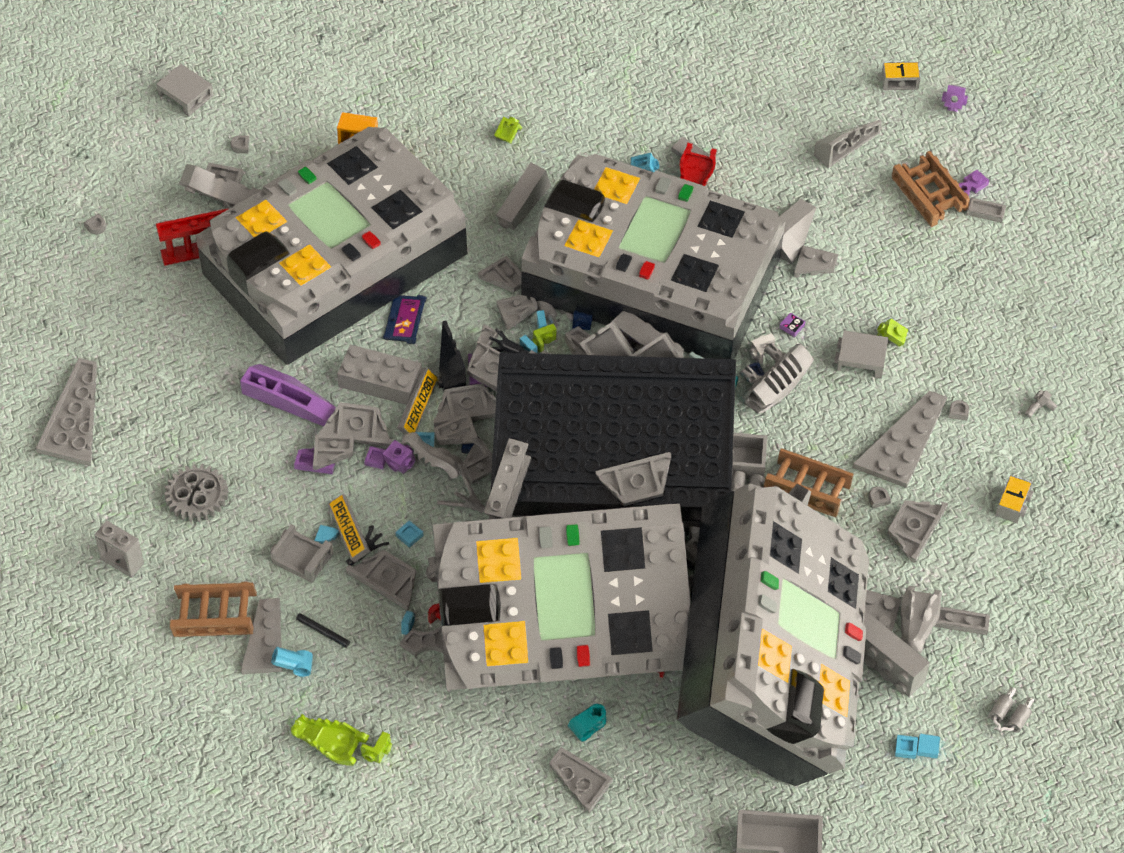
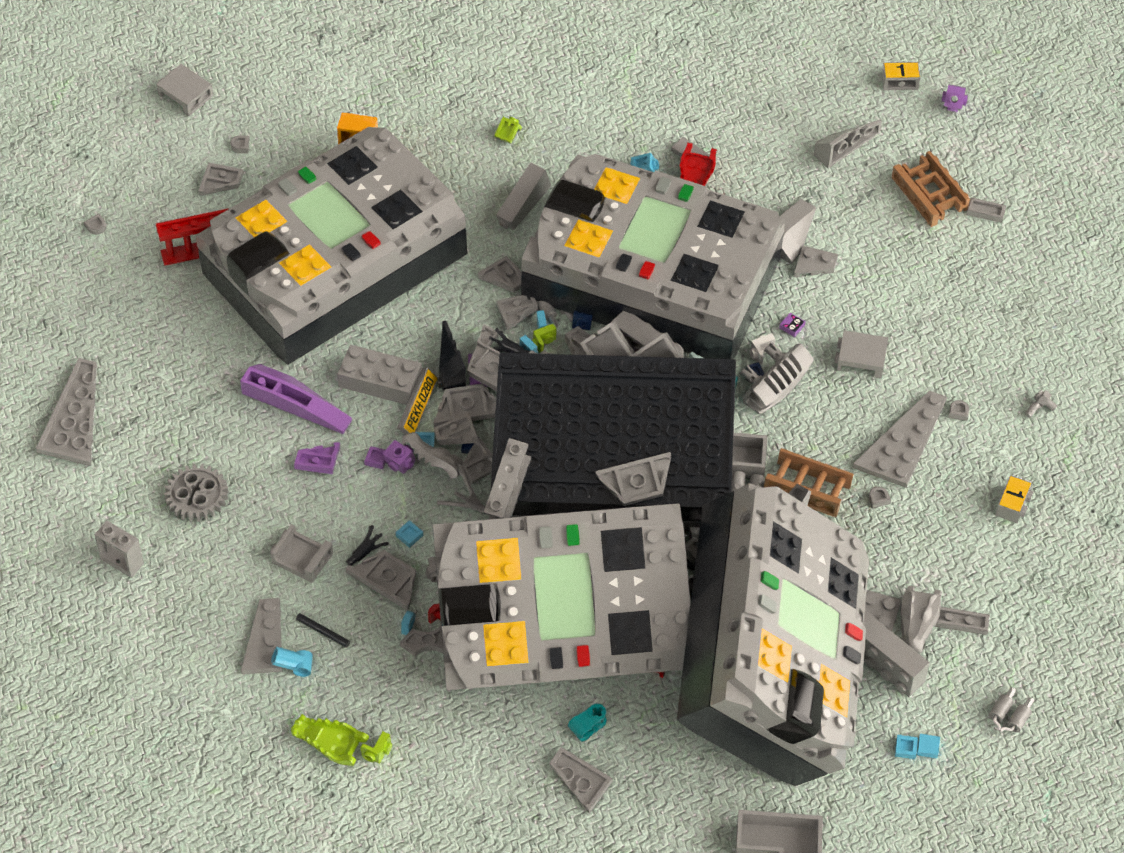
medium nougat fence [170,581,257,637] -> none
light grey brick [179,164,260,209] -> none
light grey wing [313,434,354,470] -> none
medium azure tile [314,525,339,544] -> none
light grey wing [319,402,393,447] -> none
tile [328,493,370,562] -> none
door [383,295,427,344] -> none
lime bracket [877,318,908,347] -> none
light grey wing [887,501,948,563] -> none
medium lavender plate [959,170,989,196] -> none

